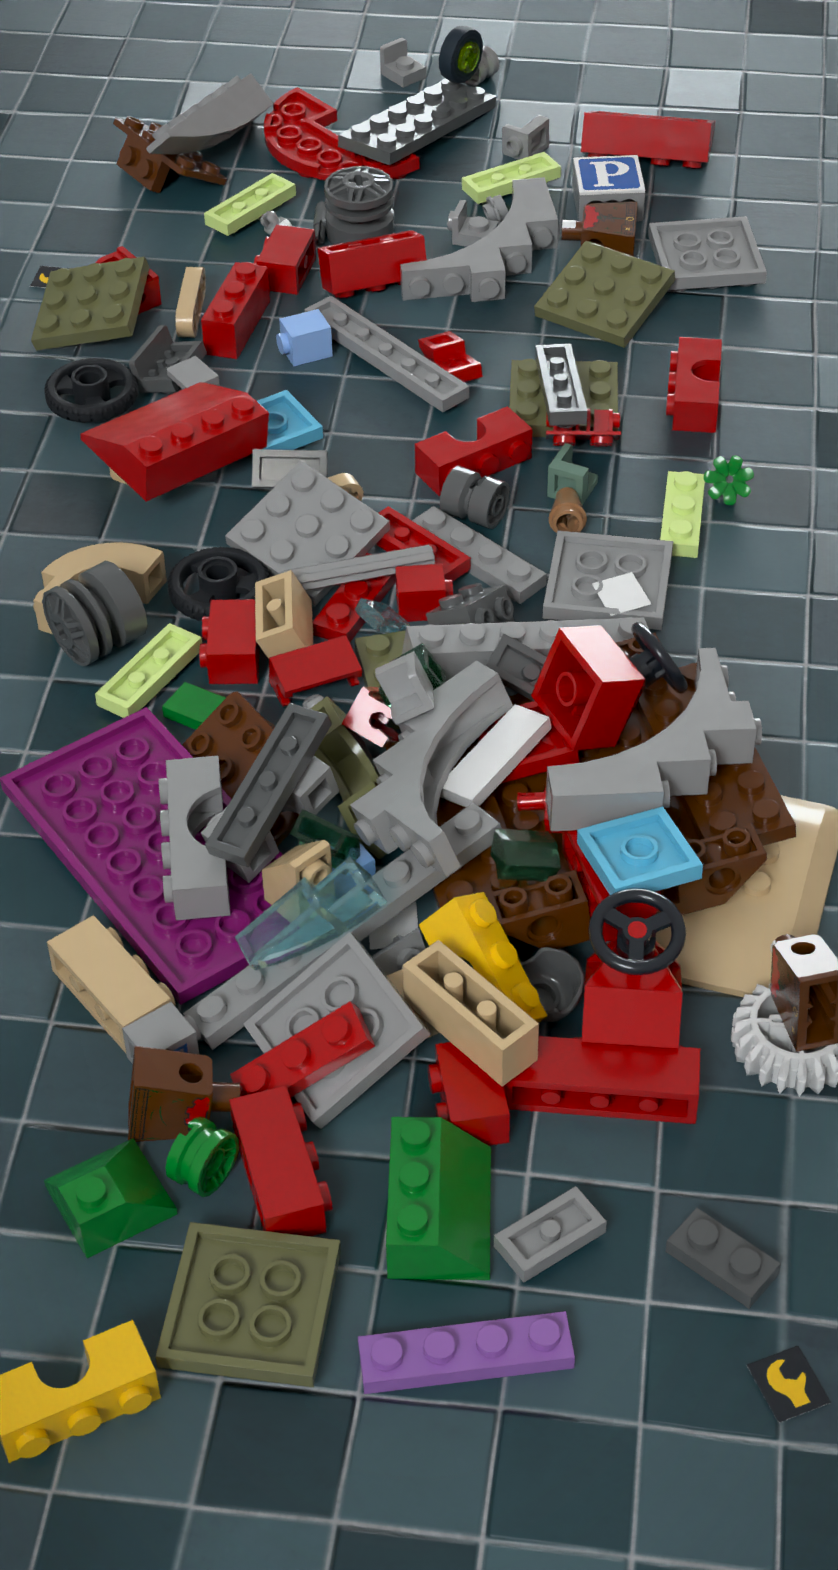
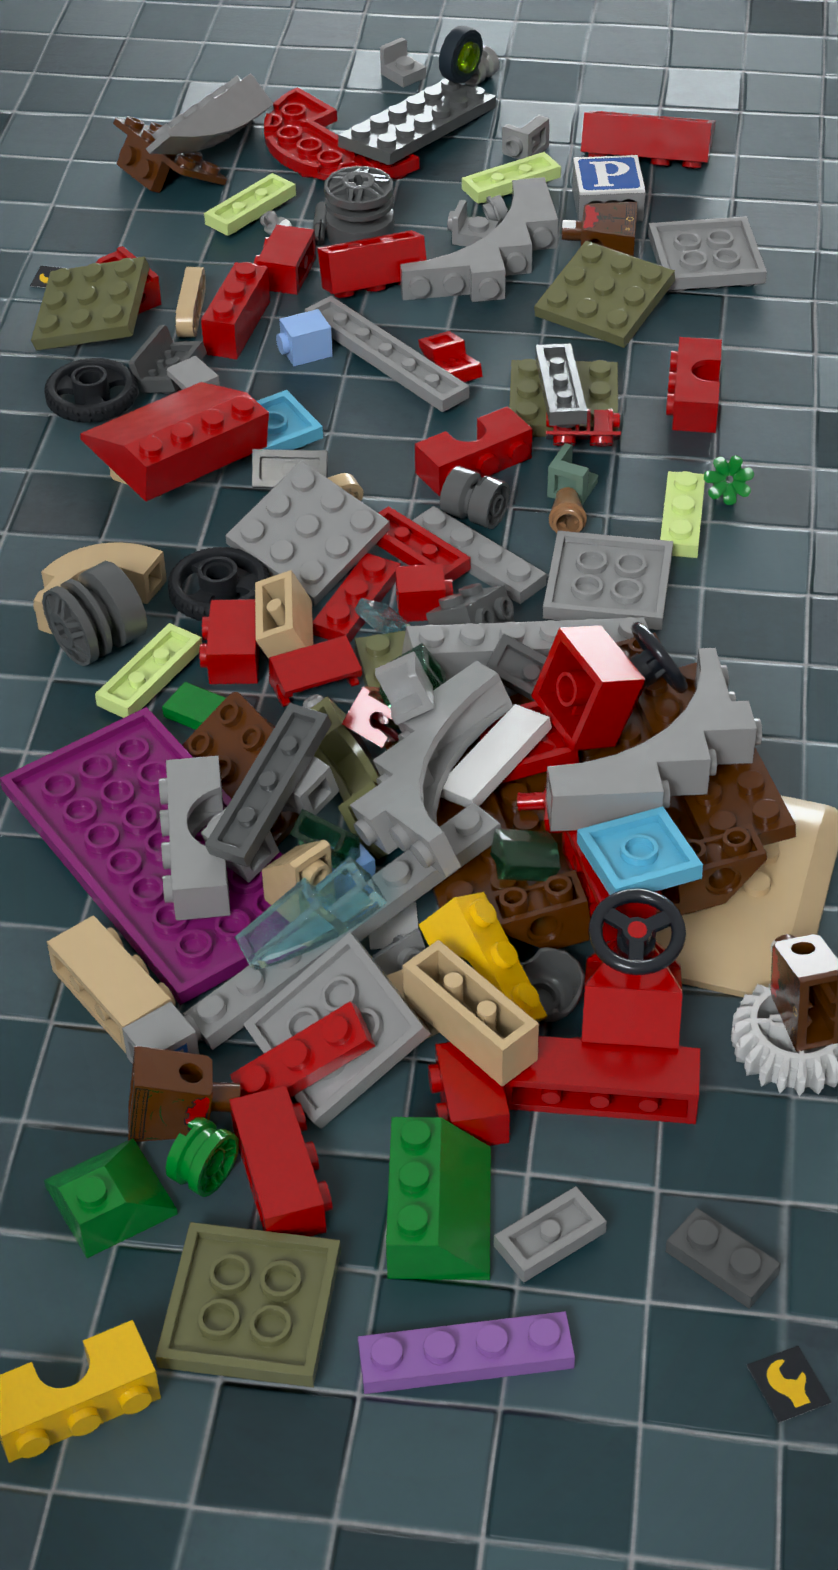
light grey axle [281,545,435,591] -> none
white sticker [592,572,651,616] -> none

